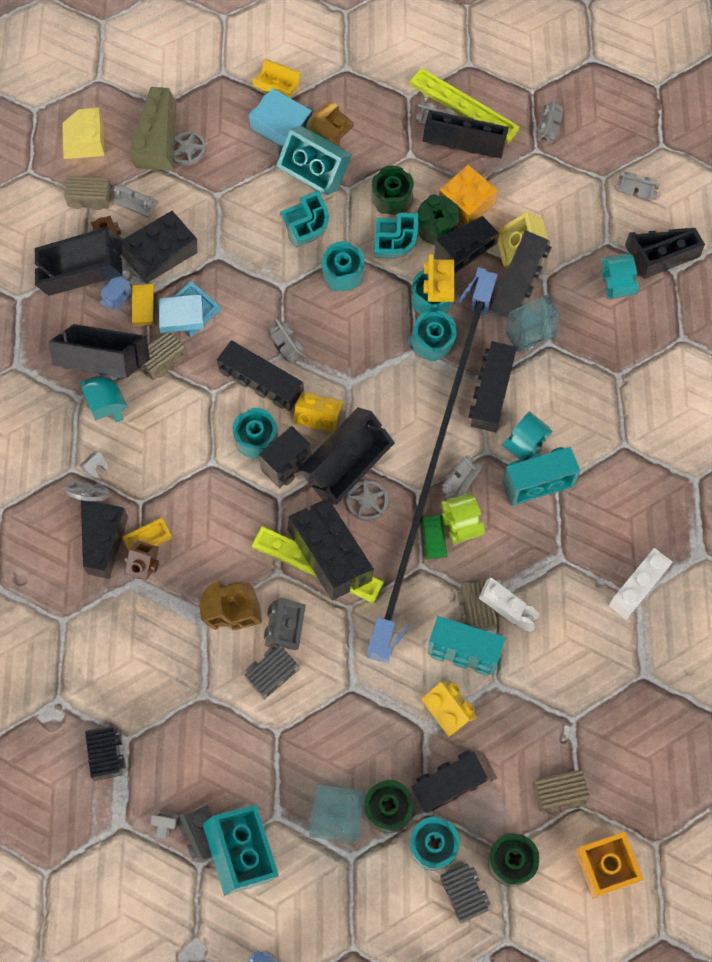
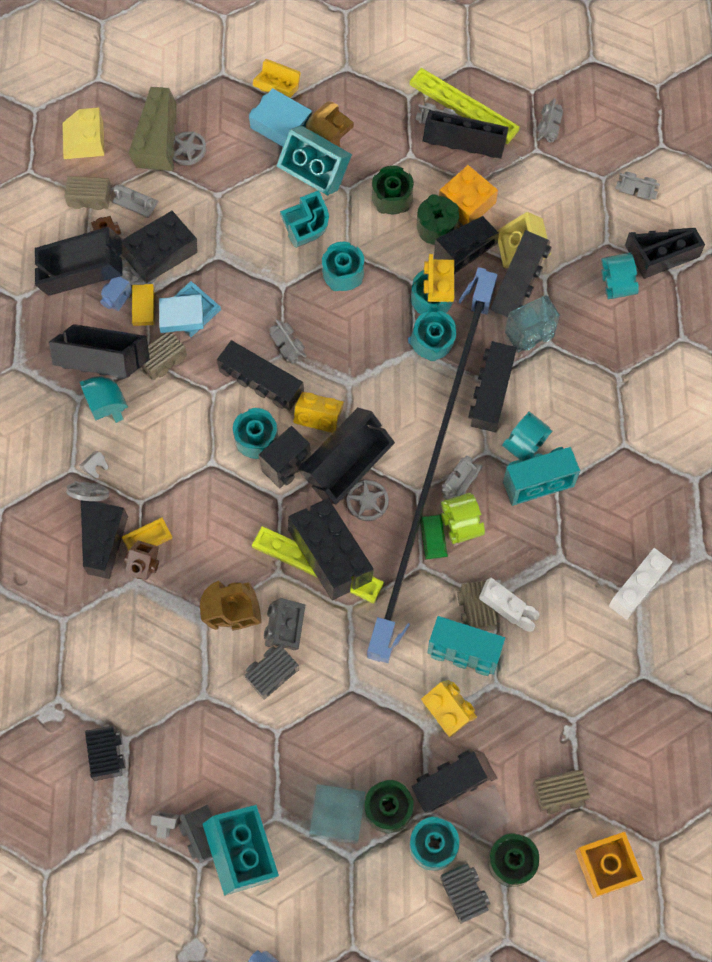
teal brick [374,213,418,258] -> none

